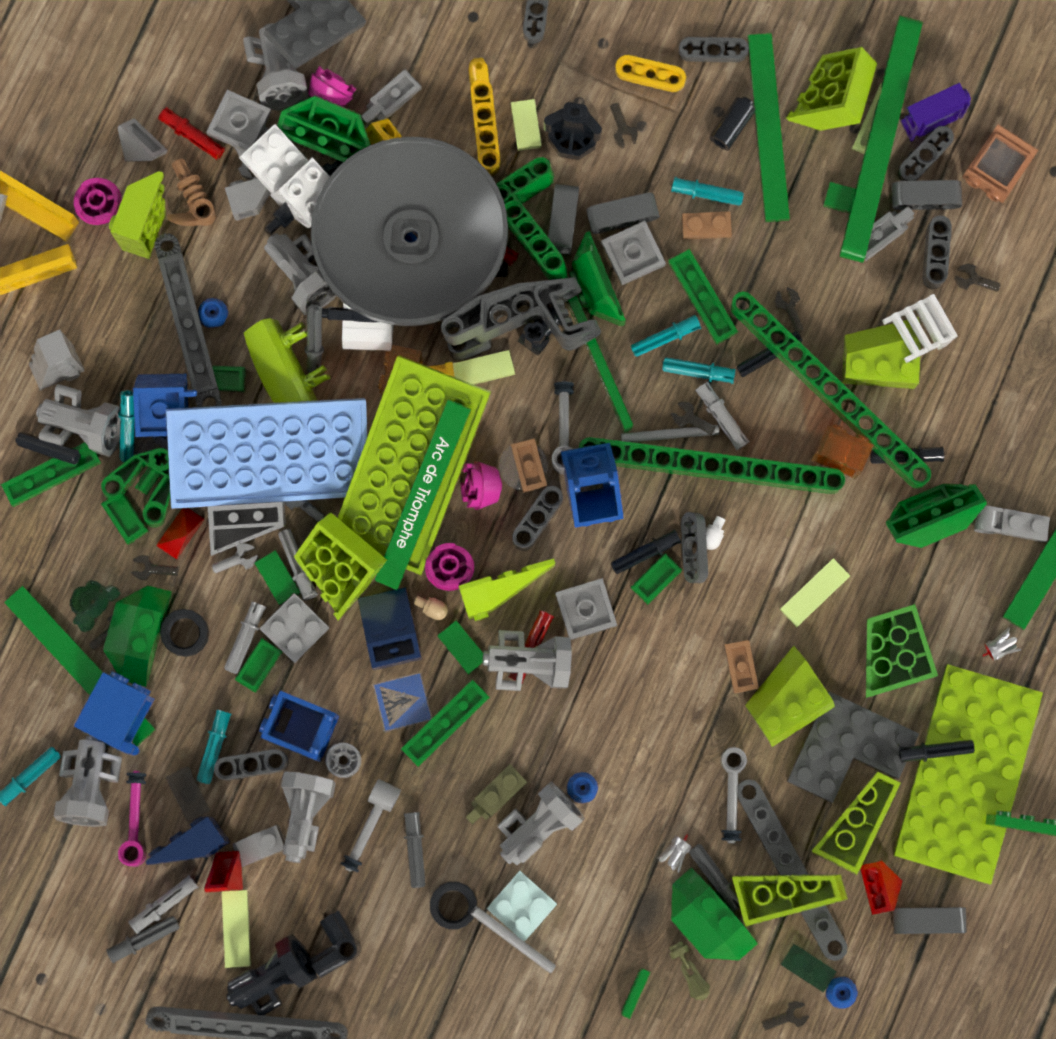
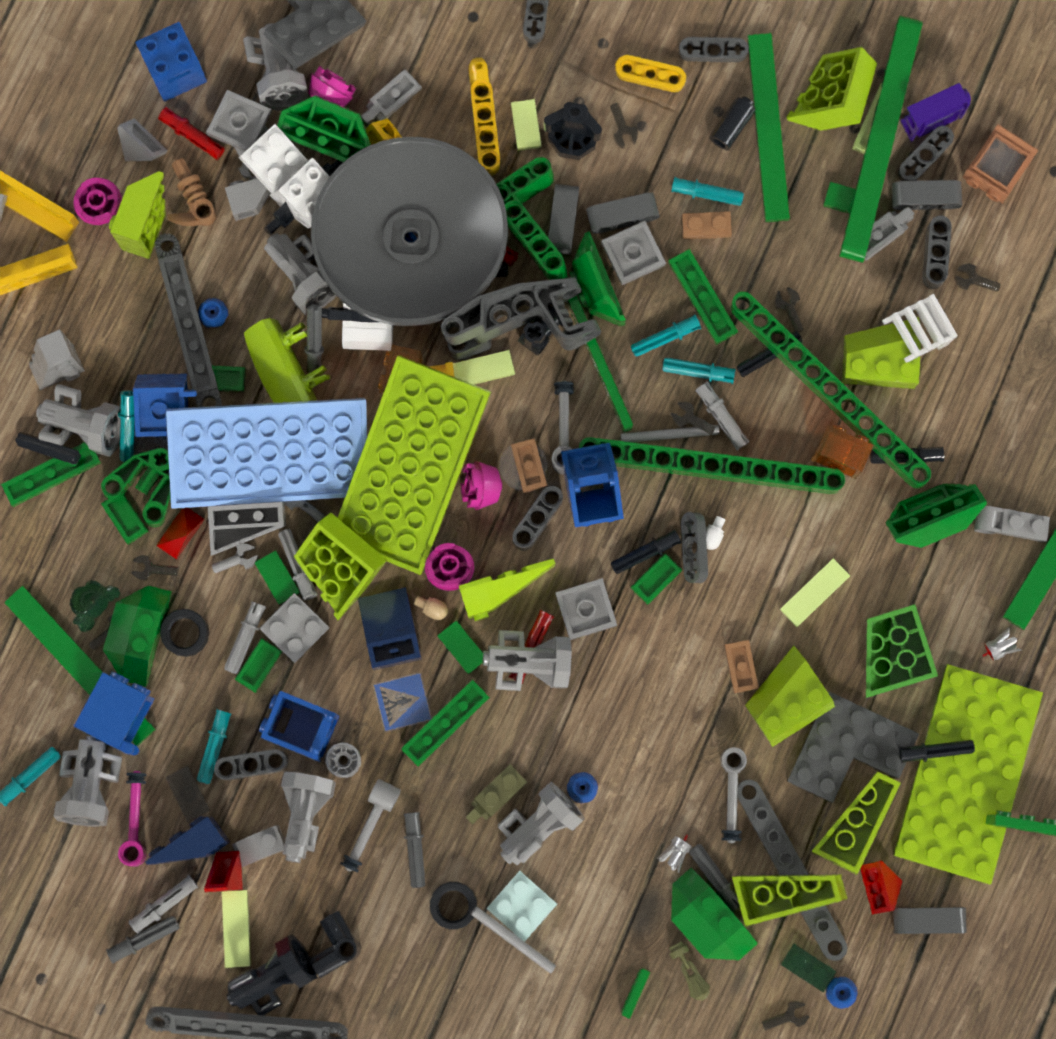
green tile [375,399,472,590] -> none
none -> blue container [135,22,207,102]

